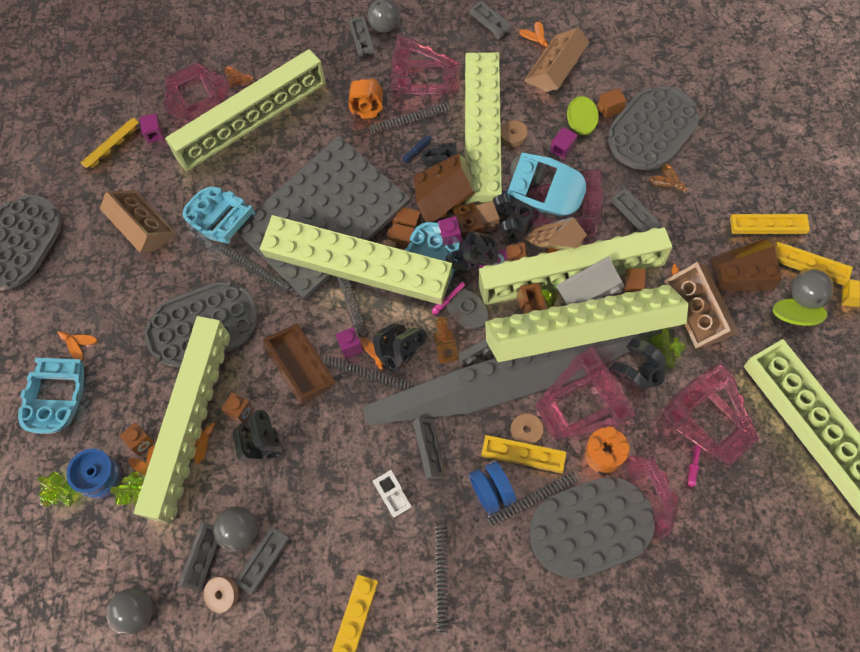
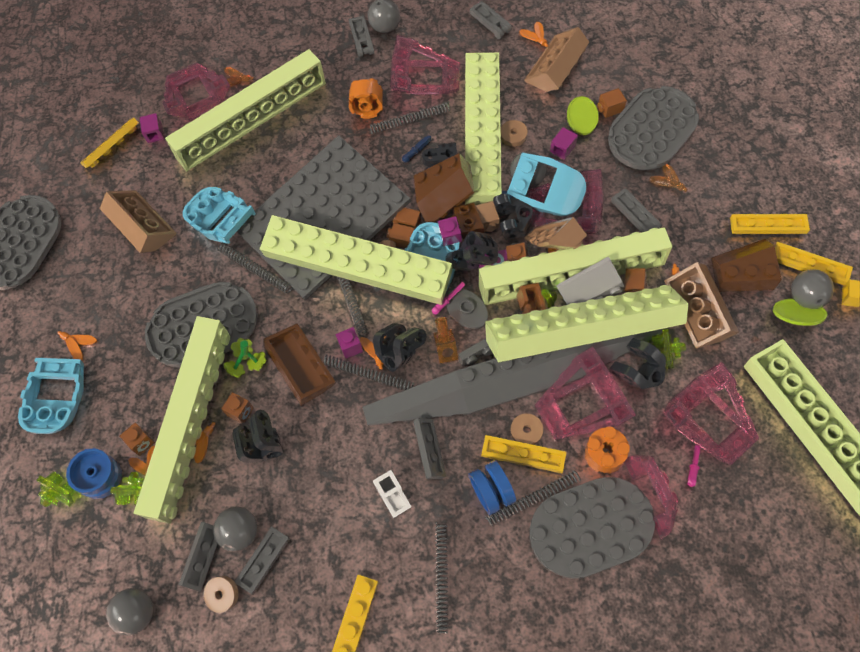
none -> lime plant [223,338,266,378]

